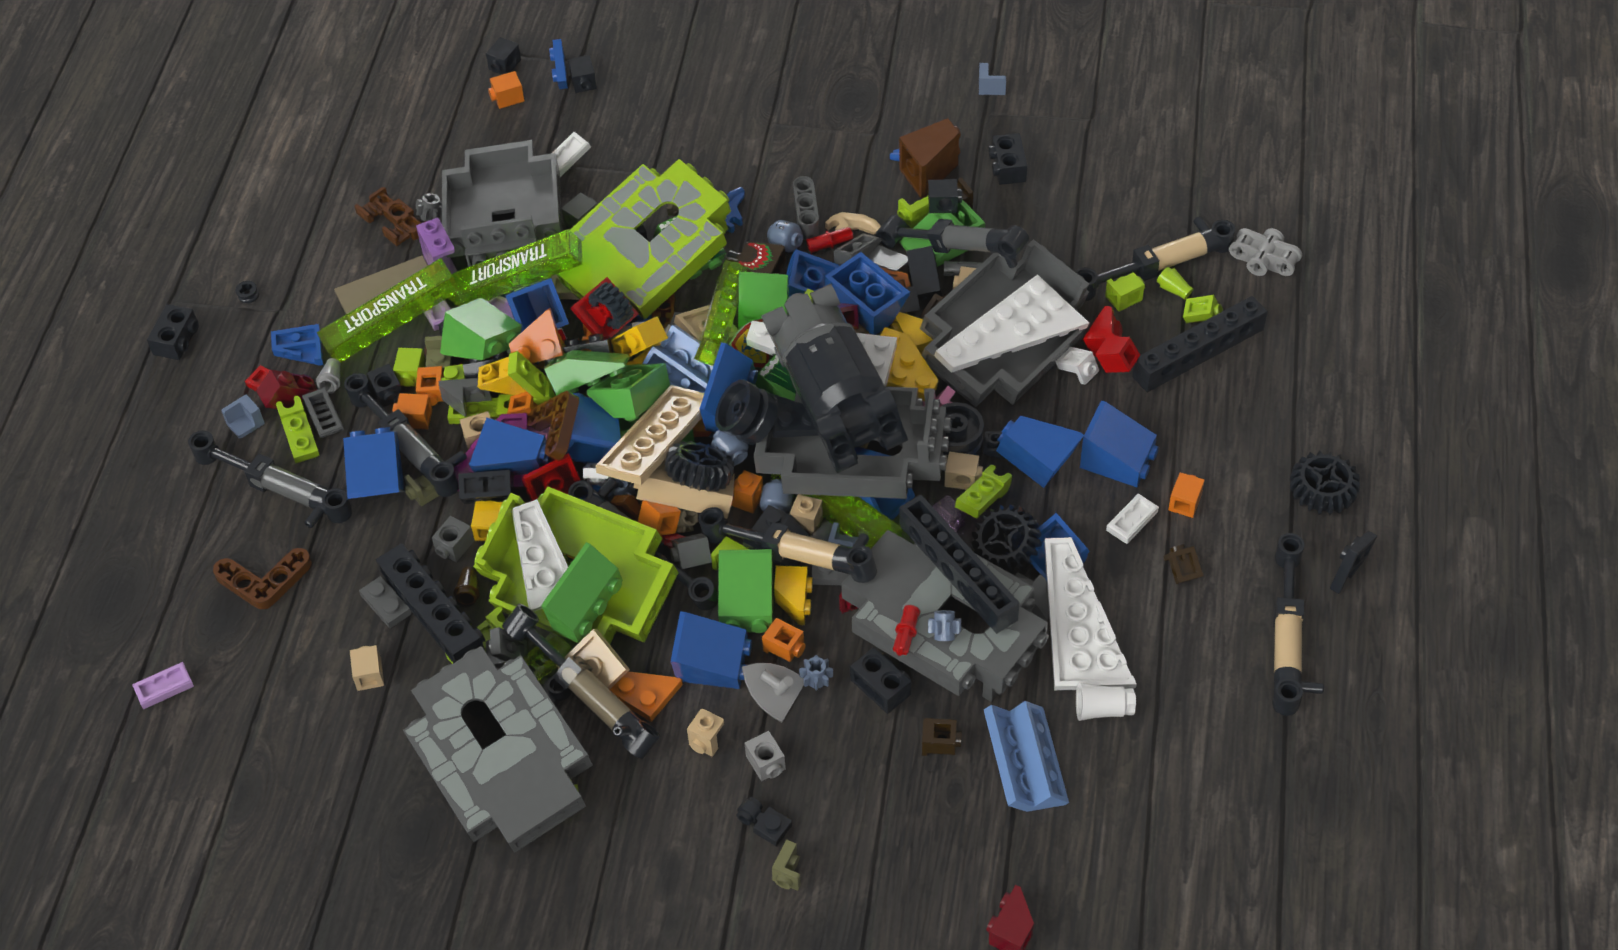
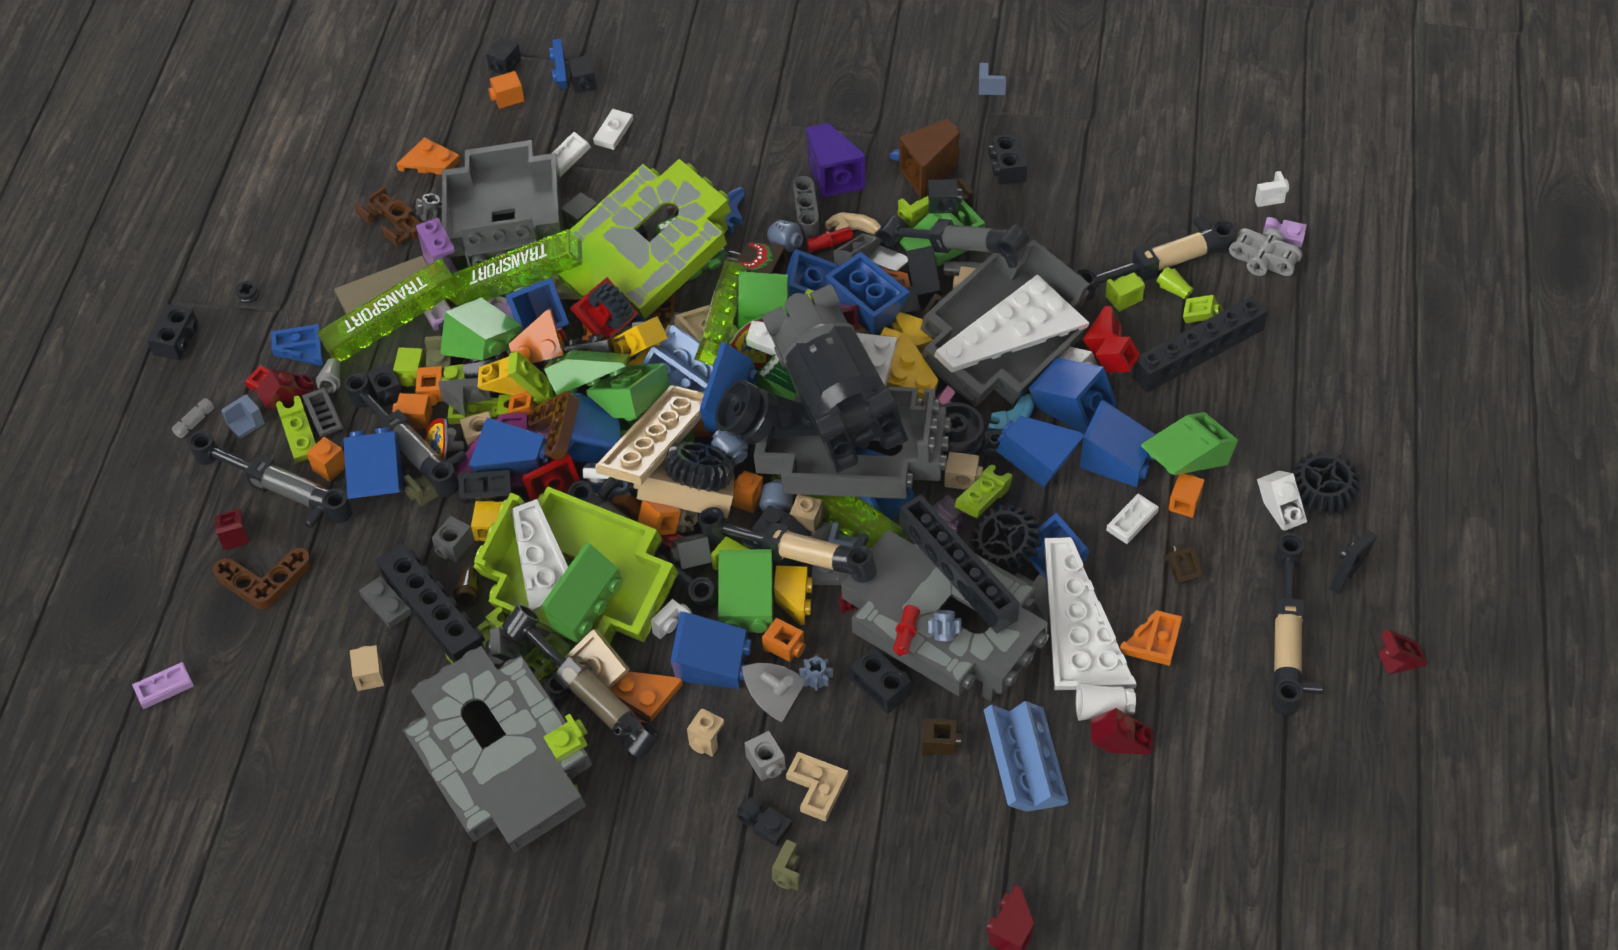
none -> light grey axle [172,398,214,438]
none -> dark red slope [215,509,249,550]
none -> orange brick [307,437,345,482]
none -> orange wing [397,137,460,175]
none -> shield [423,418,464,461]
none -> lime bracket [543,714,587,763]
none -> white plate [593,109,633,150]
none -> white bracket [651,599,692,639]
none -> tan plate [786,752,848,822]
none -> dark purple slope [806,123,866,198]
none -> medium azure piece [988,394,1034,431]
none -> blue slope [1029,357,1117,434]
none -> dark red slope [1091,708,1153,754]
none -> orange wing [1120,610,1182,666]
none -> bright green slope [1141,412,1238,475]
none -> white bracket [1255,171,1289,207]
none -> white slope [1257,471,1307,531]
none -> lavender plate [1263,217,1307,248]
none -> dark red slope [1379,629,1428,674]

